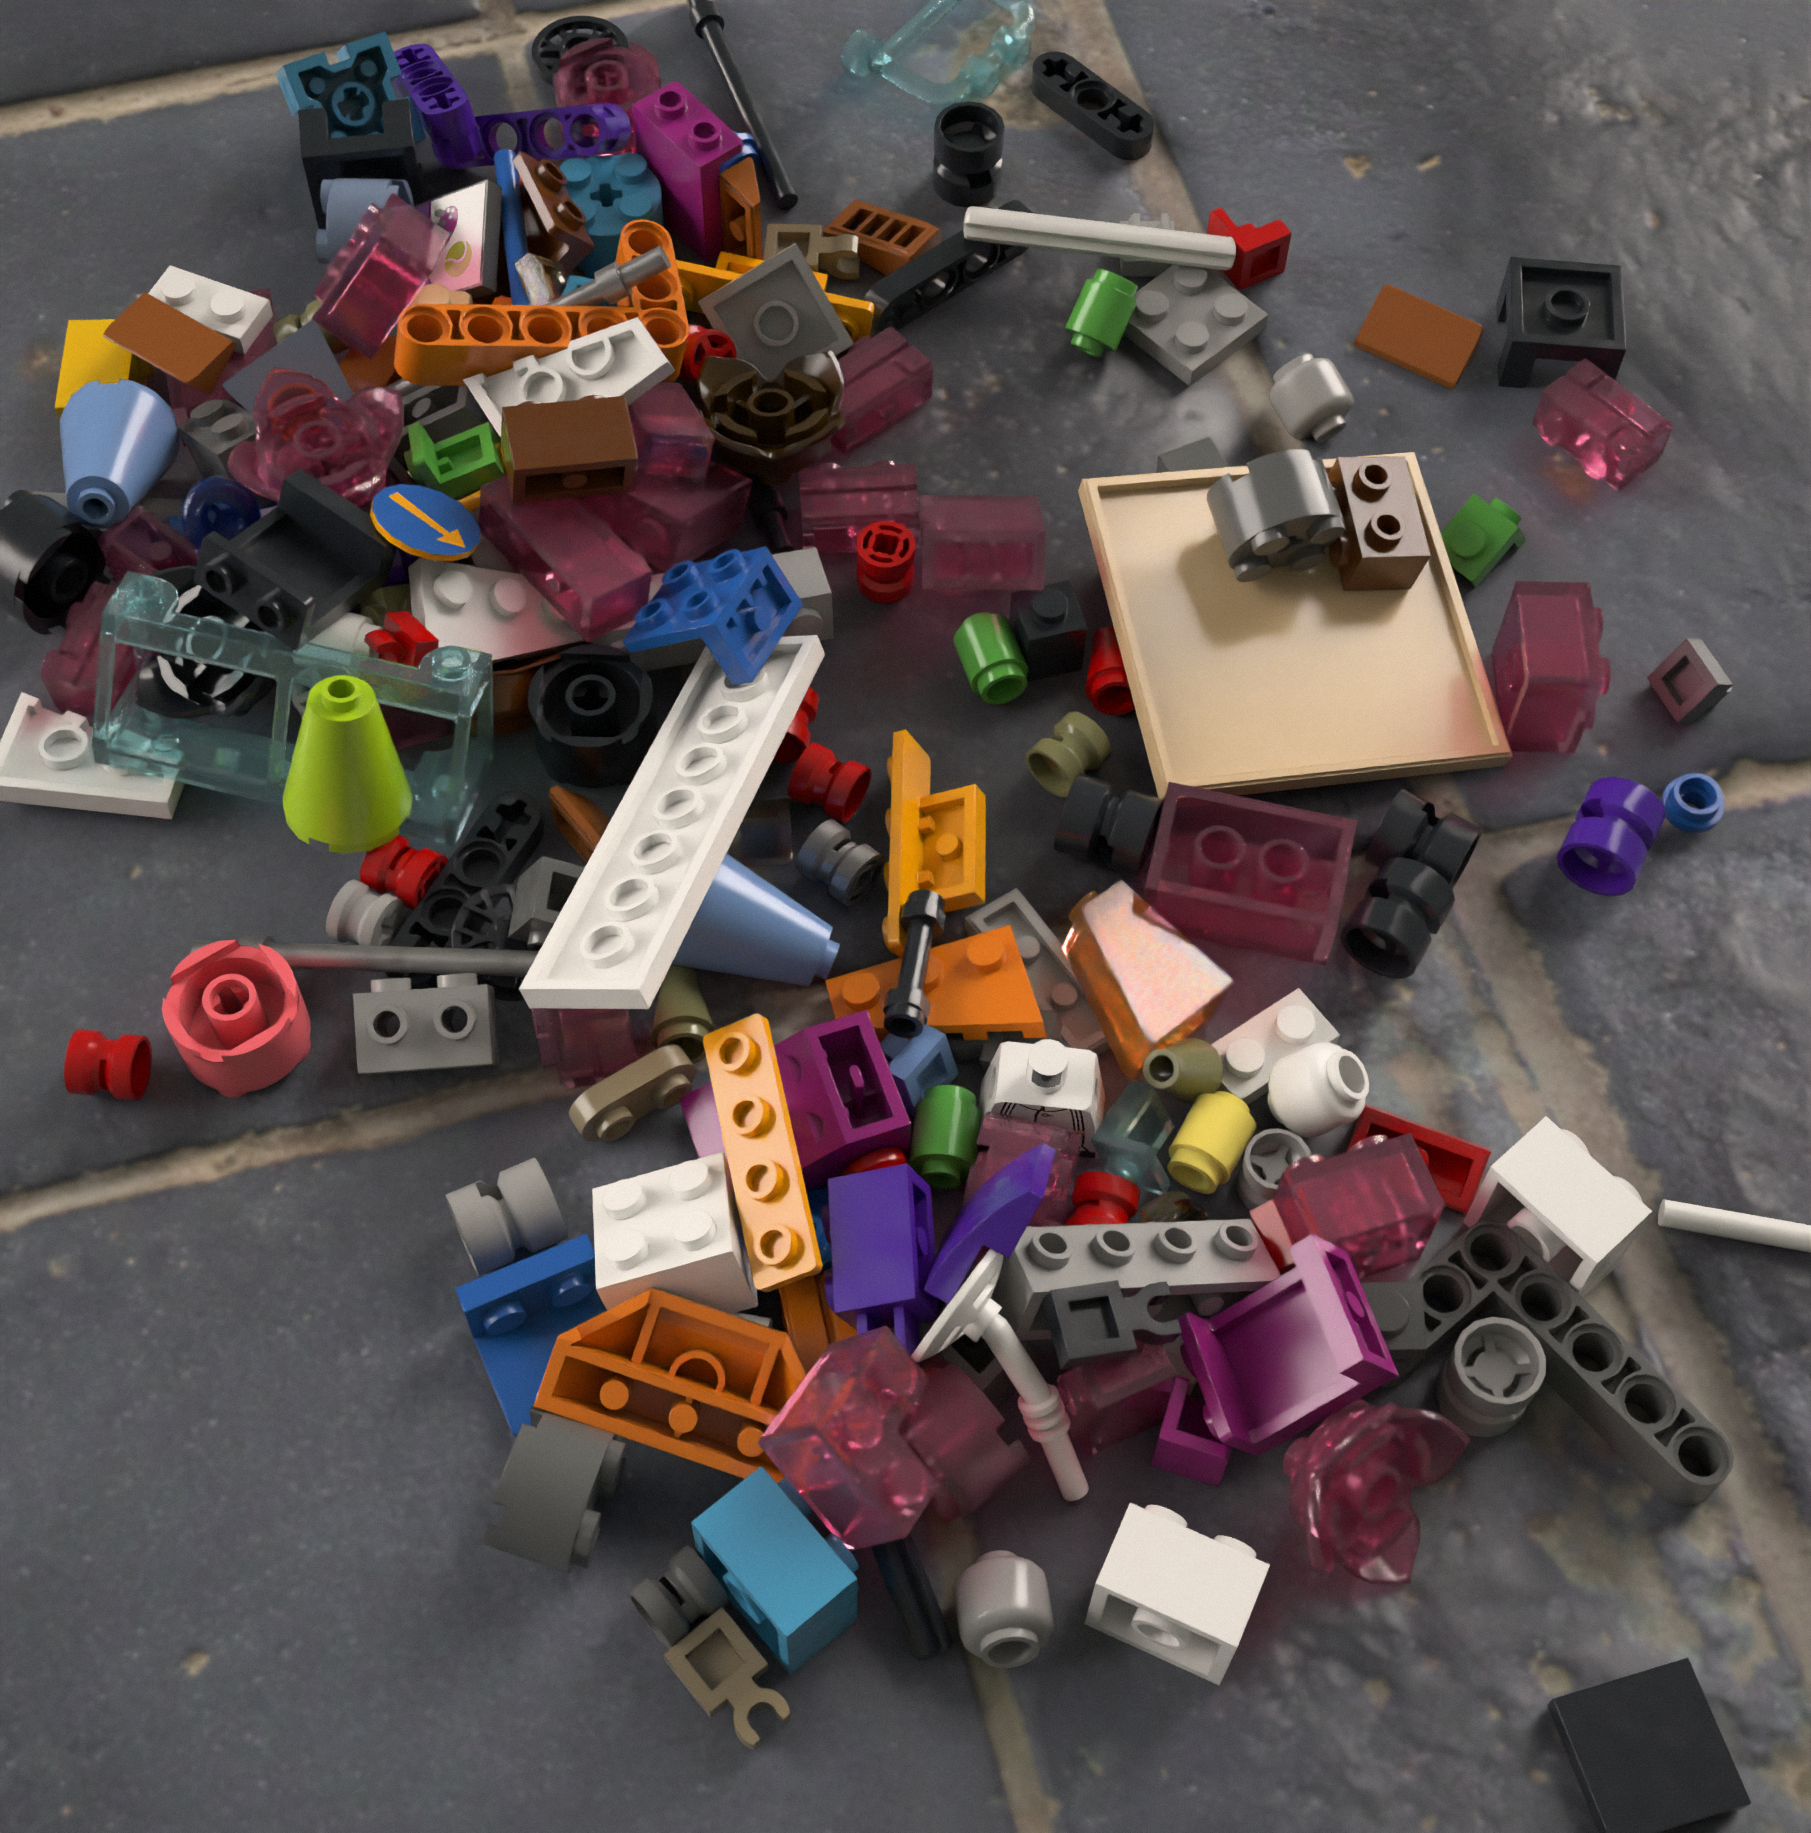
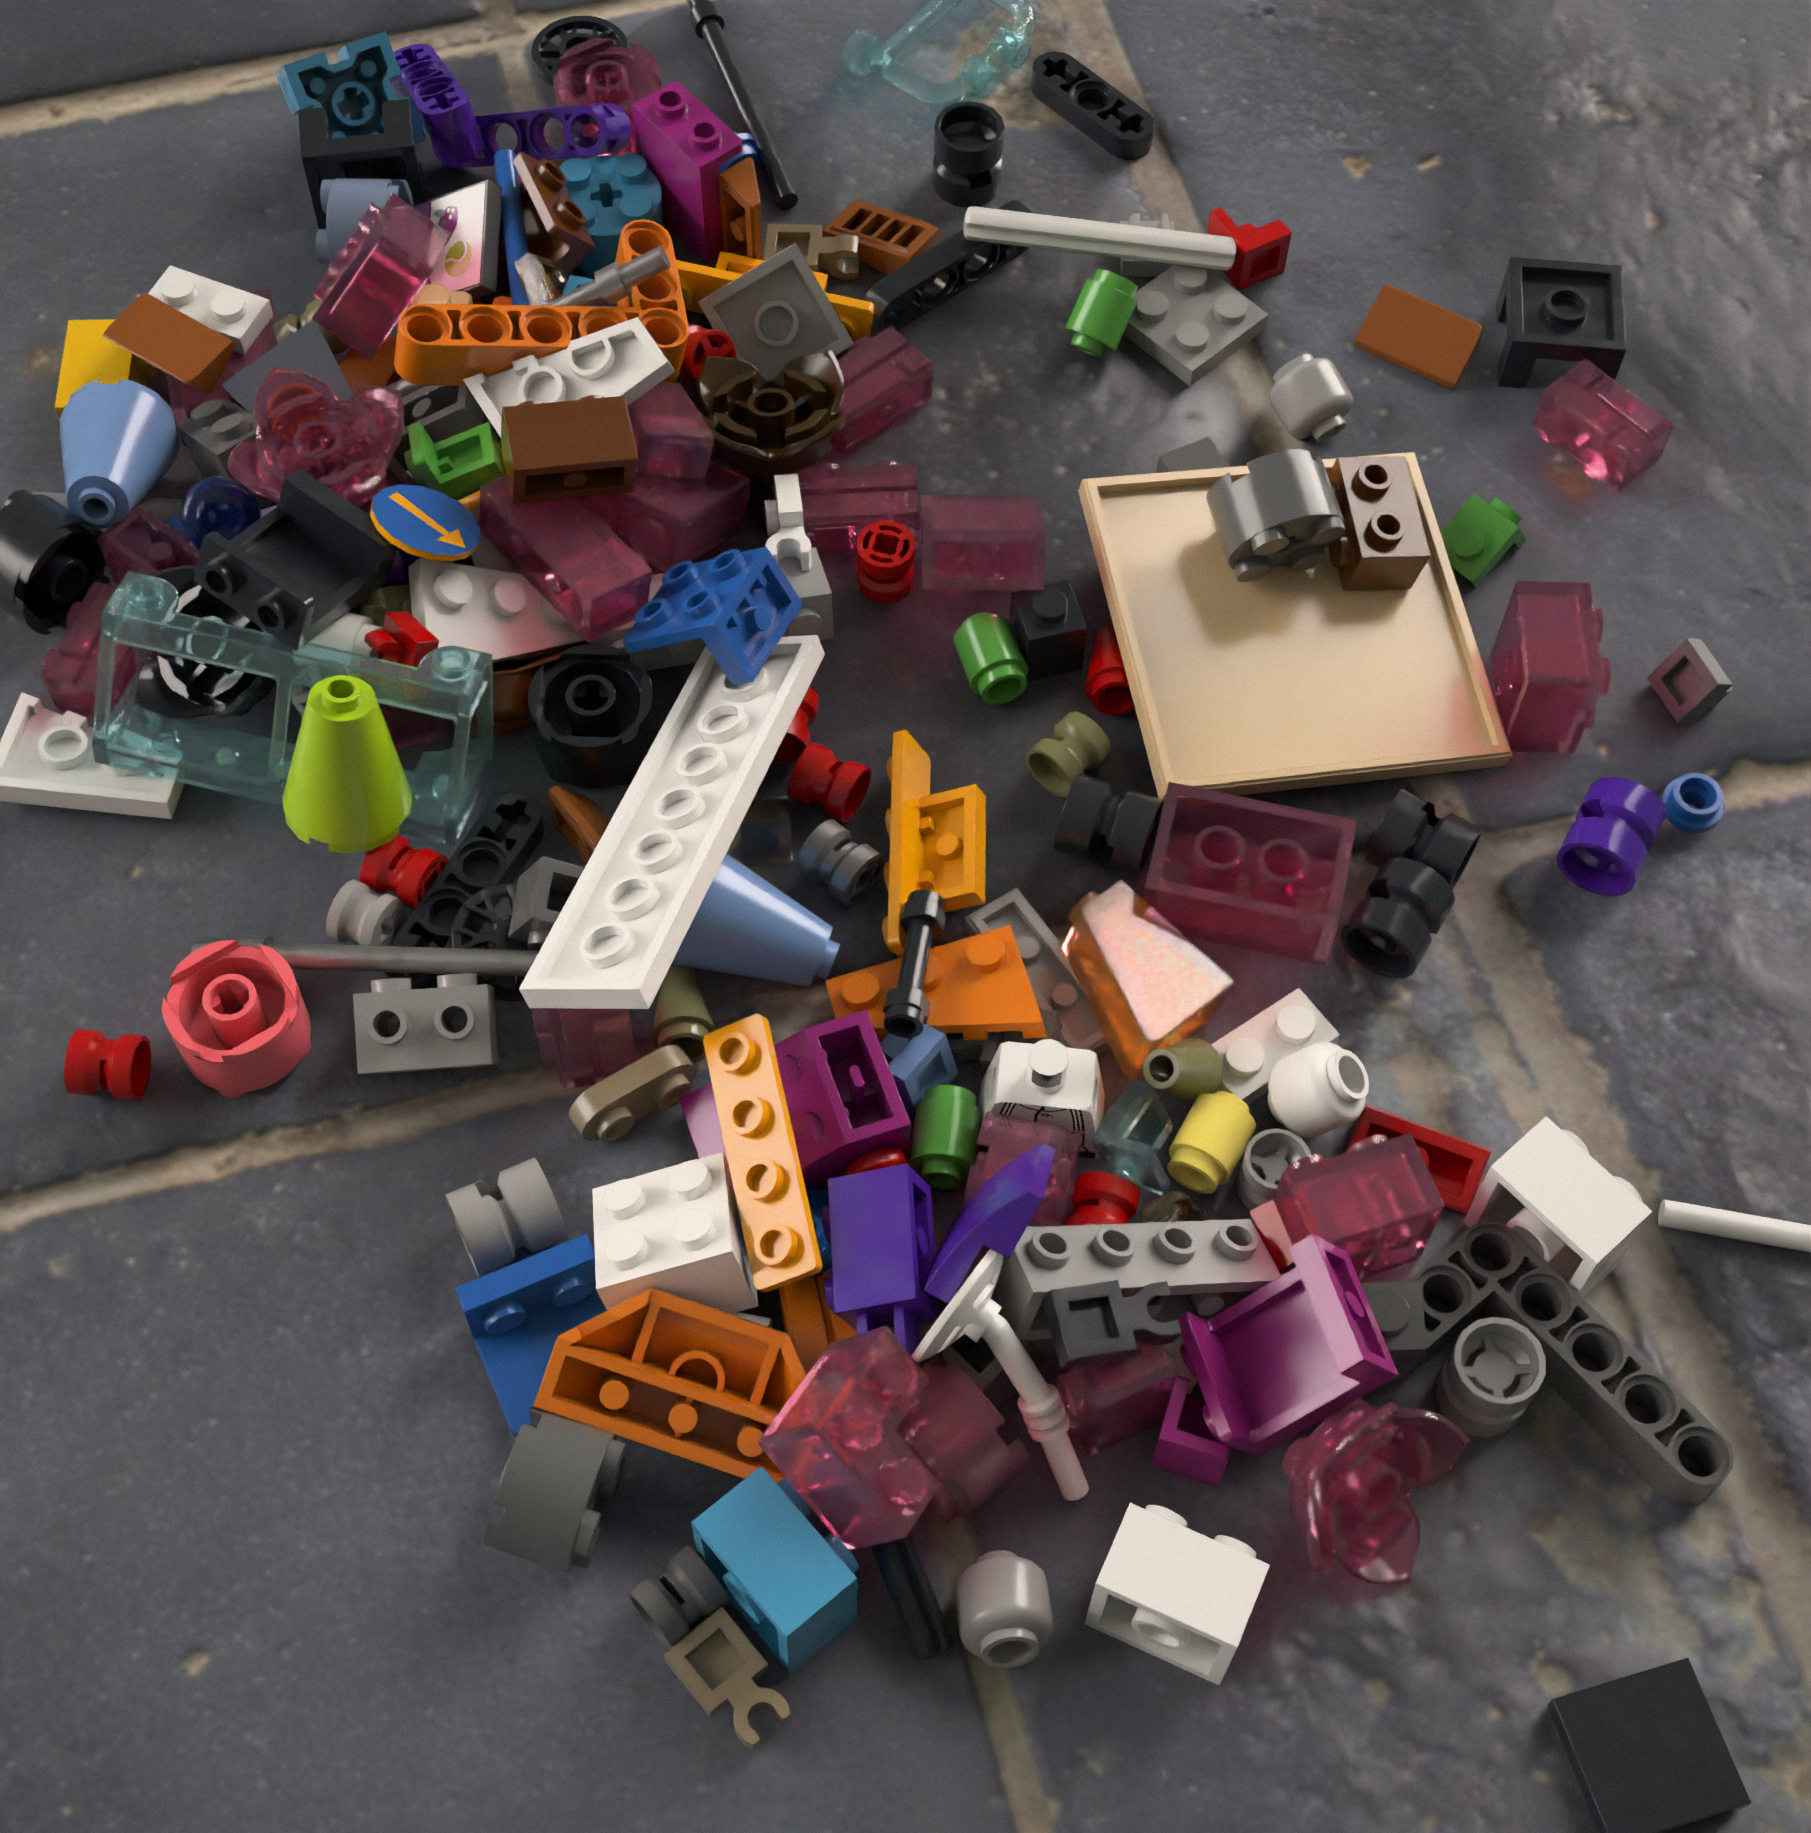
none -> white plate [764,473,812,571]

